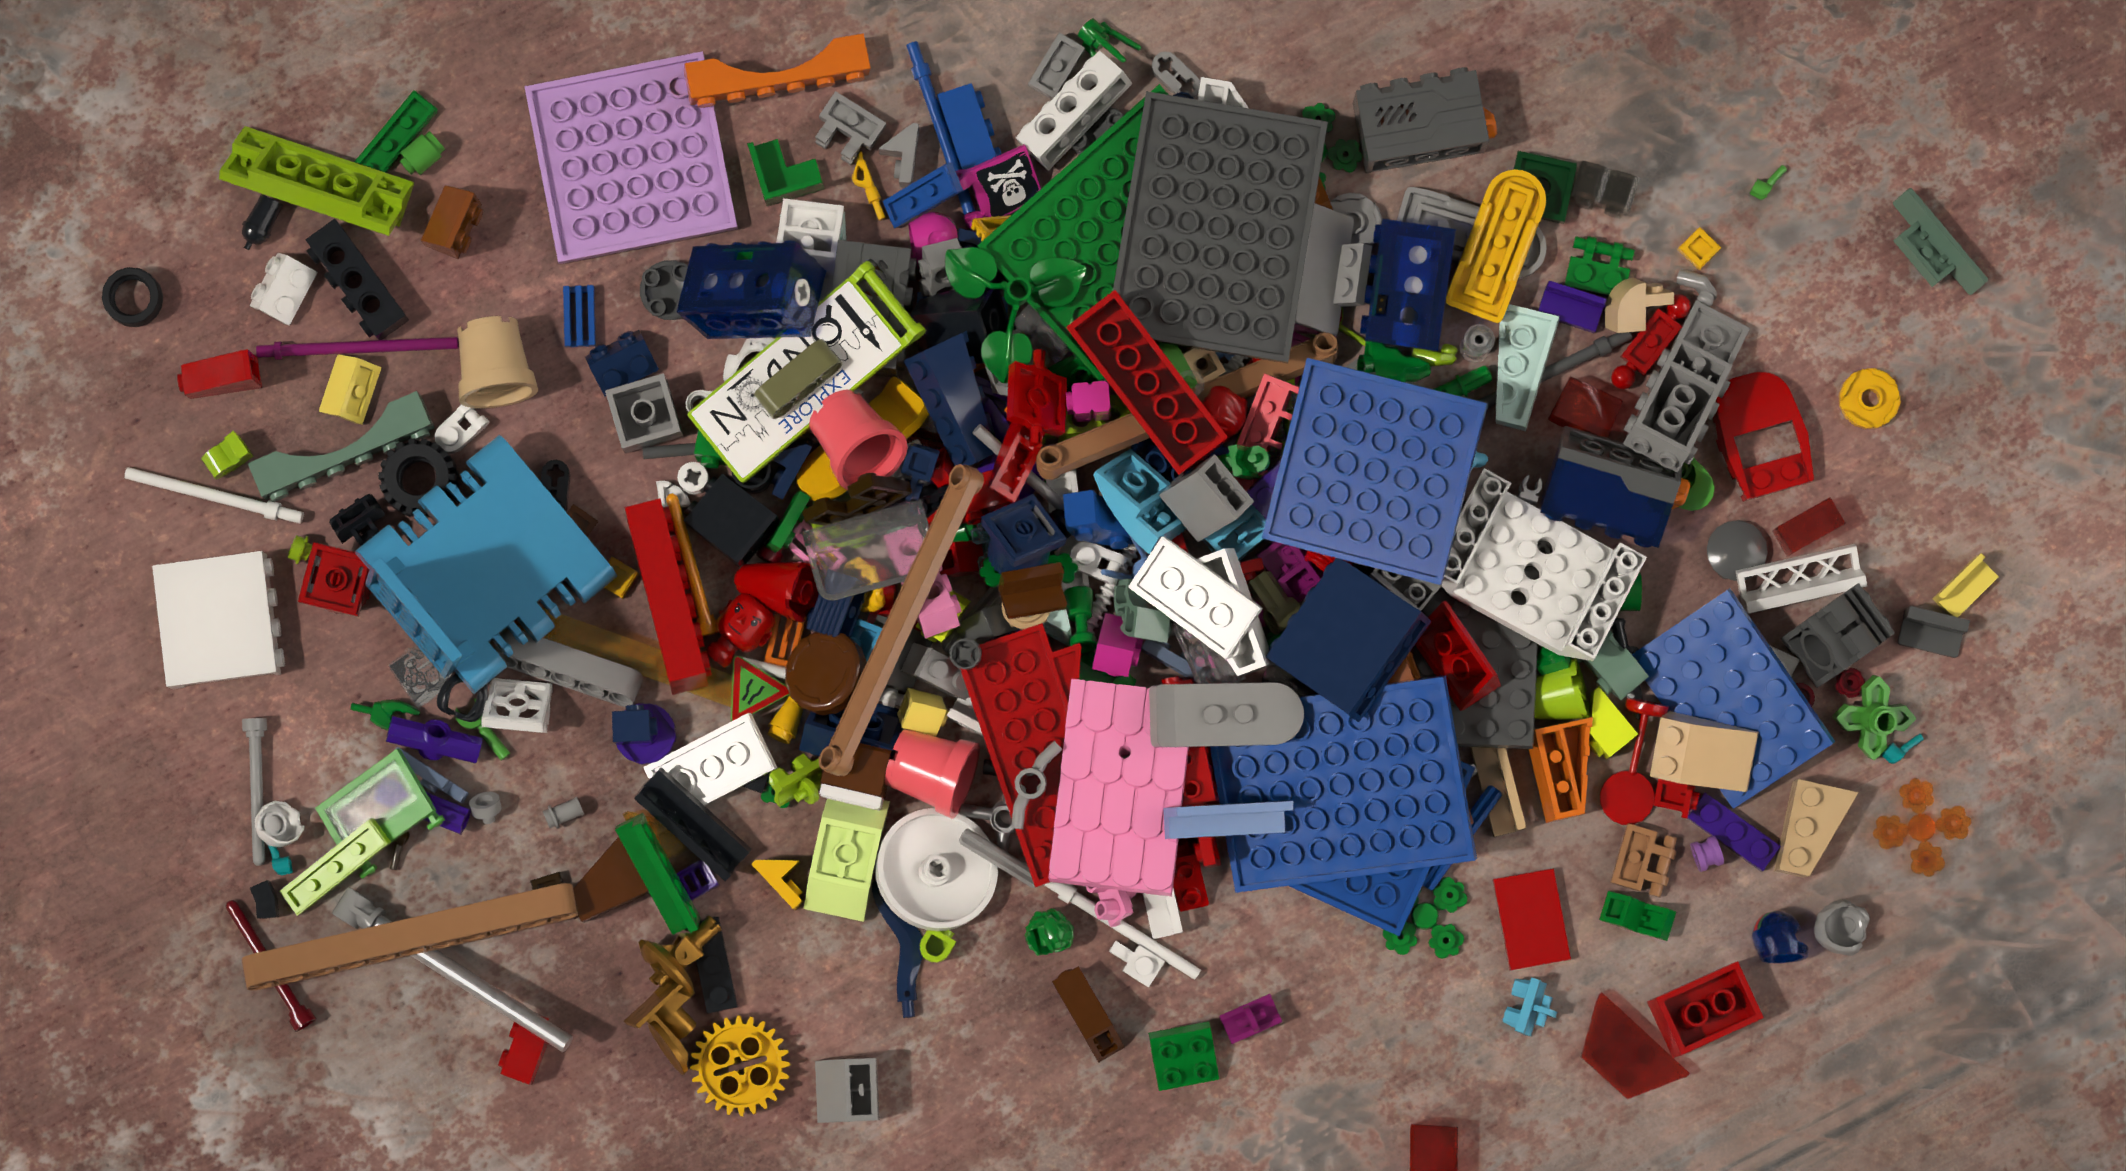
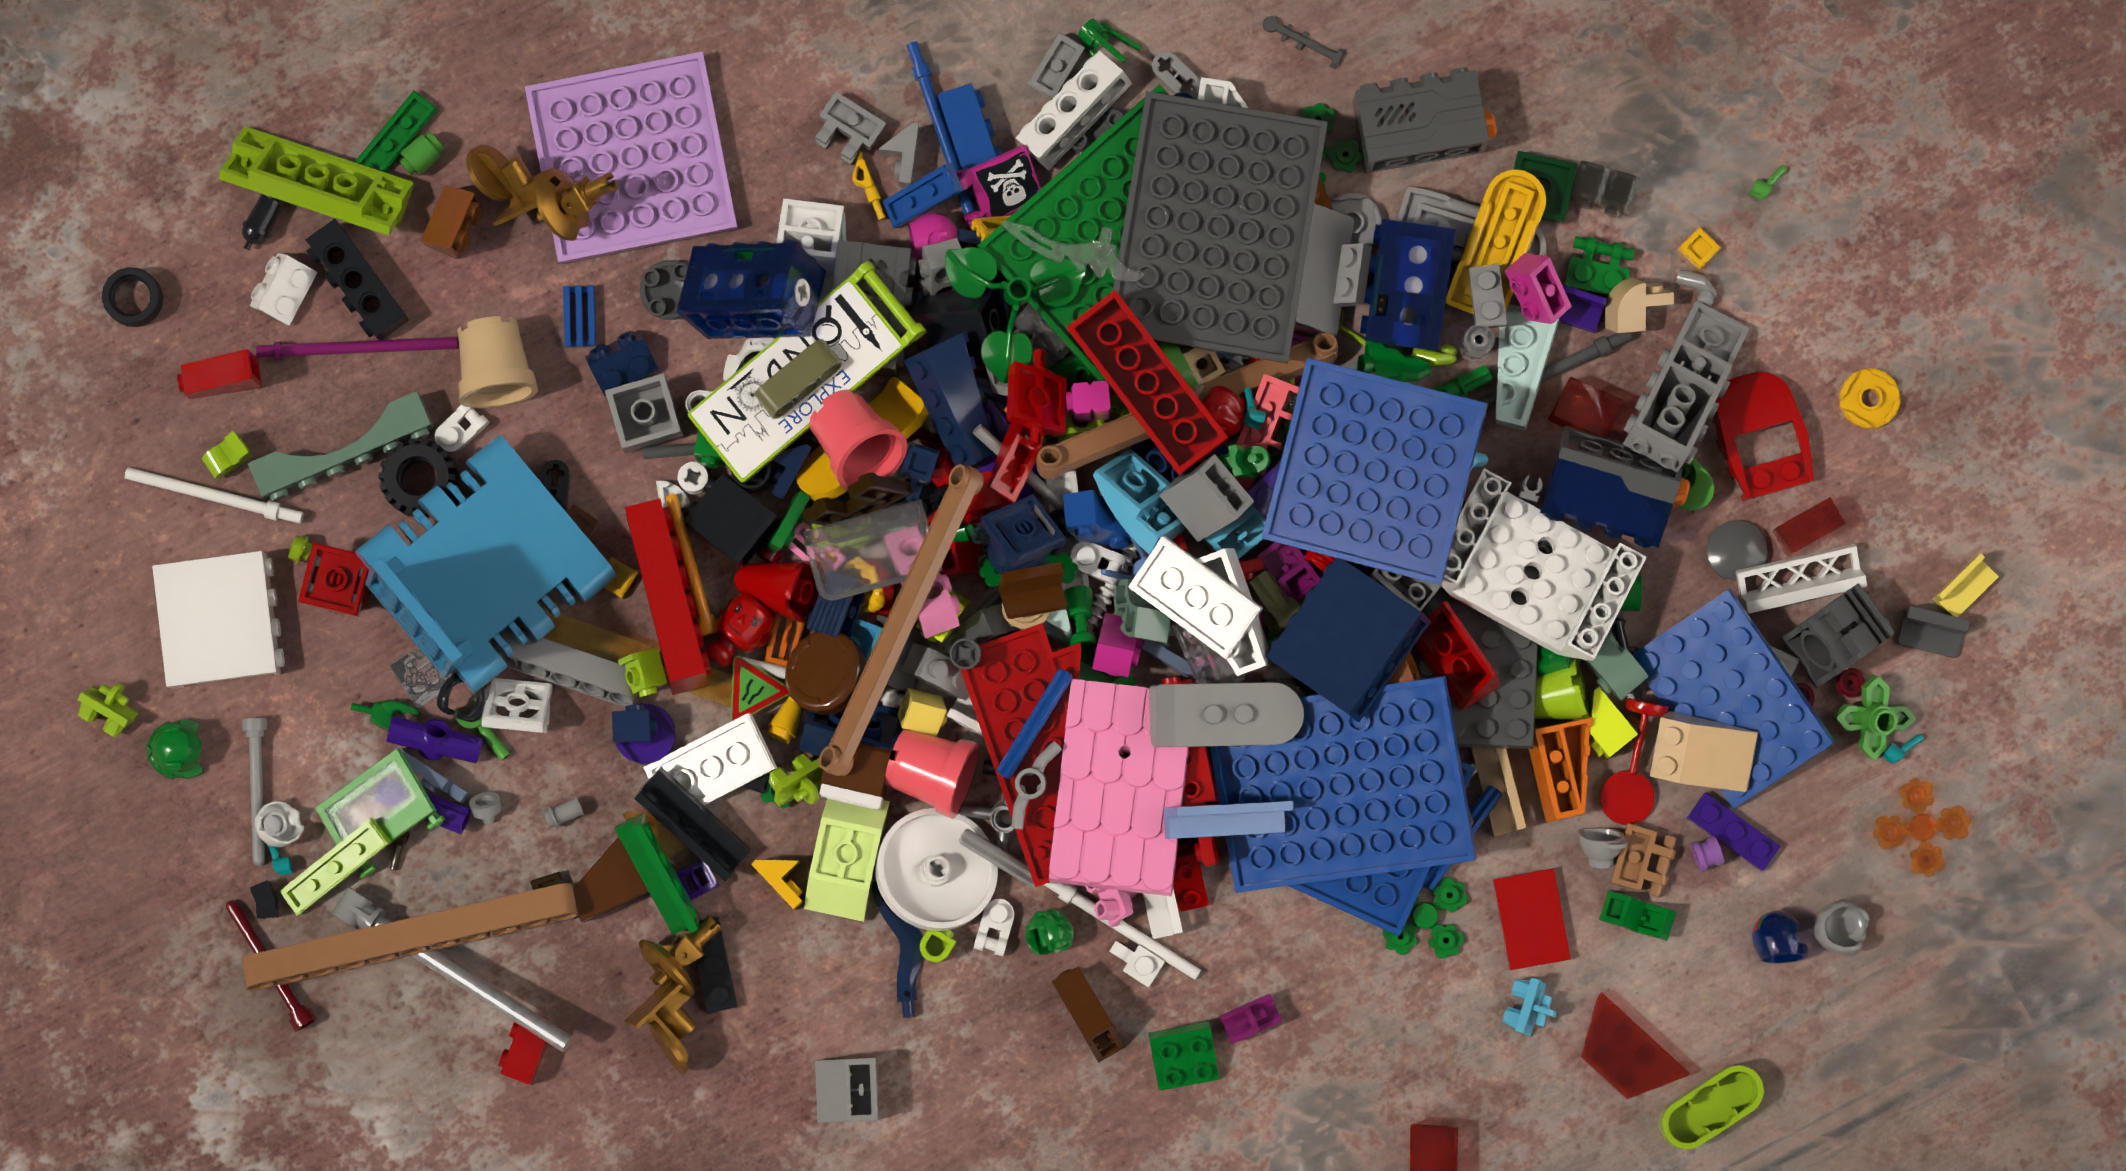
light yellow panel [319,355,382,425] -> none
black piece [329,494,385,546] -> none
orange arch [684,33,871,108] -> none
yellow gear [690,1016,791,1116] -> none
green panel [747,139,825,207] -> none
red plate [1611,294,1691,389] -> none
red brick [1647,961,1764,1058] -> none
red bracket [1653,779,1700,819] -> none
tan wedge [1774,779,1859,878] -> none
sand green bracket [1893,188,1988,295] -> none
none -> lime hips [77,682,139,737]
none -> green helmet [146,719,204,780]
none -> pearl gold piece [466,145,618,241]
none -> lime brick [618,648,667,698]
none -> white plate [974,899,1014,957]
none -> blue axle [997,669,1073,779]
none -> clear piece [1001,221,1145,281]
none -> teal hand [1243,387,1266,429]
none -> dark grey piece [1263,16,1345,69]
none -> light grey plate [1468,264,1507,330]
none -> dark pink brick [1505,253,1572,324]
none -> light grey piece [1579,828,1628,869]
none -> lime plant [1658,1065,1764,1149]

